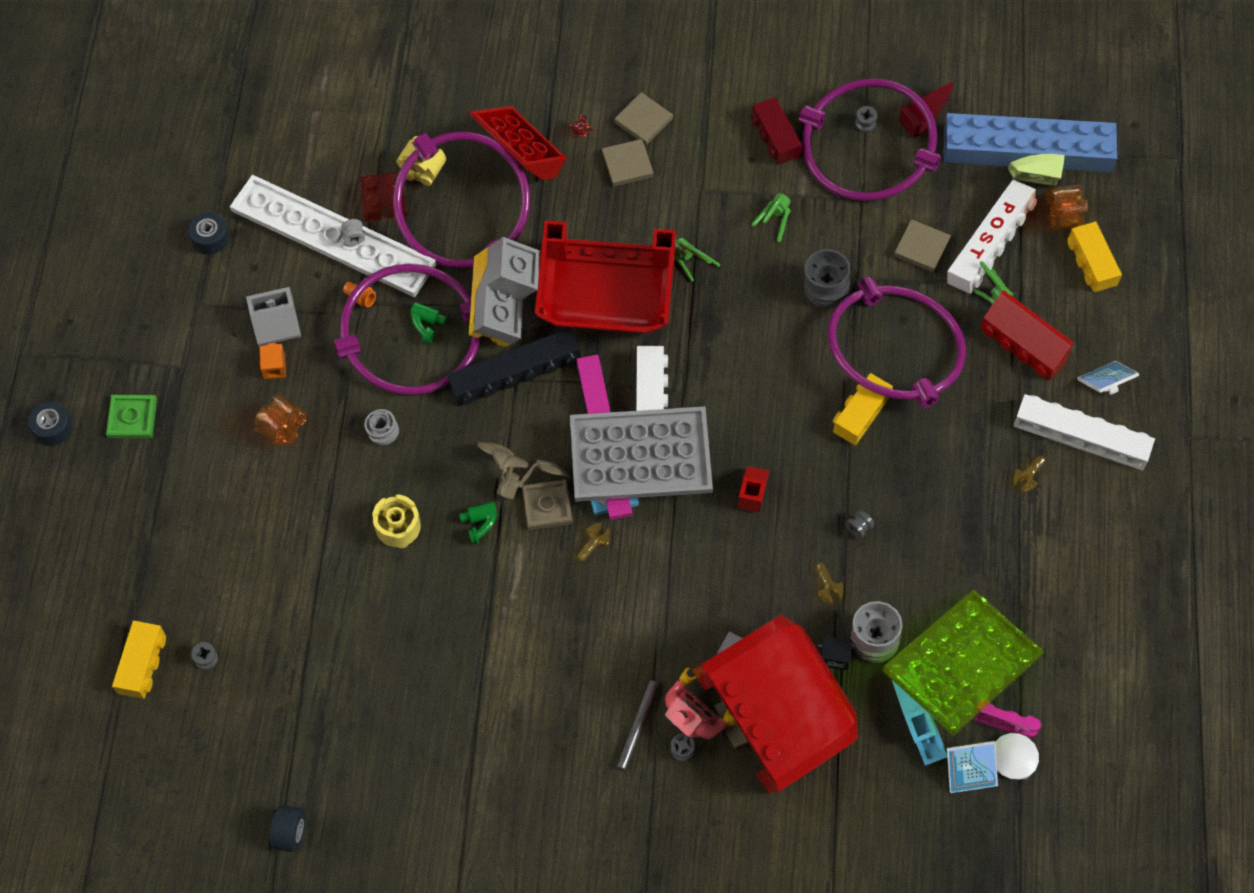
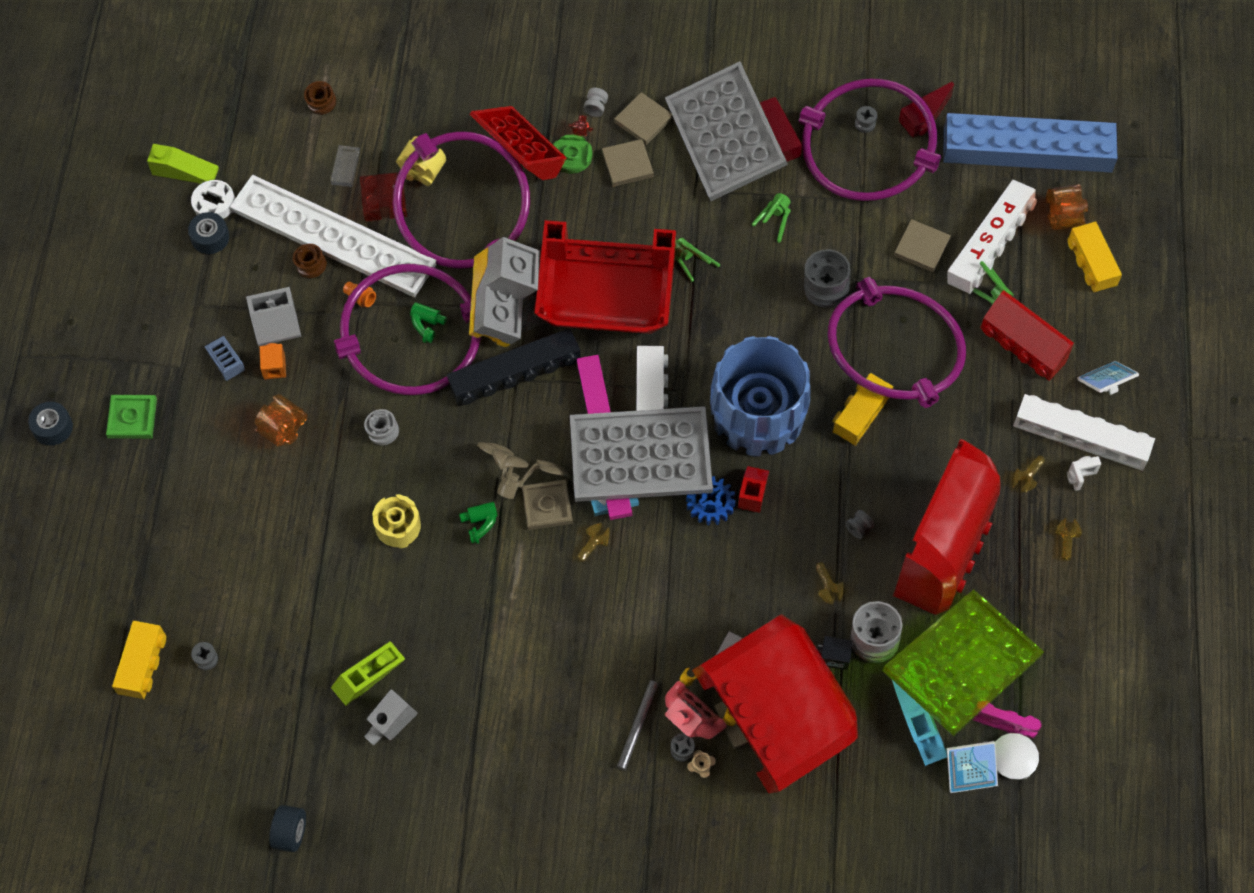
light grey wheel [341,219,365,245] -> none
yellowish green slope [1008,154,1064,187] -> none
none -> lime slope [147,144,219,184]
none -> white piece [191,180,235,219]
none -> sand blue slope [204,336,245,381]
none -> reddish brown wheel [293,243,327,278]
none -> reddish brown wheel [304,81,336,115]
none -> clear tile [330,145,360,187]
none -> lime slope [331,641,405,706]
none -> light grey torso [364,689,418,745]
none -> bright green tile [553,134,593,174]
none -> light grey wheel [583,88,608,117]
none -> light grey plate [665,61,788,201]
none -> blue gear [686,476,736,526]
none -> tan plate [687,750,715,778]
none -> medium blue wheel [710,336,810,456]
none -> red slope [893,439,1000,615]
none -> clear yellow bar [1055,518,1082,561]
none -> white bracket [1067,456,1101,491]

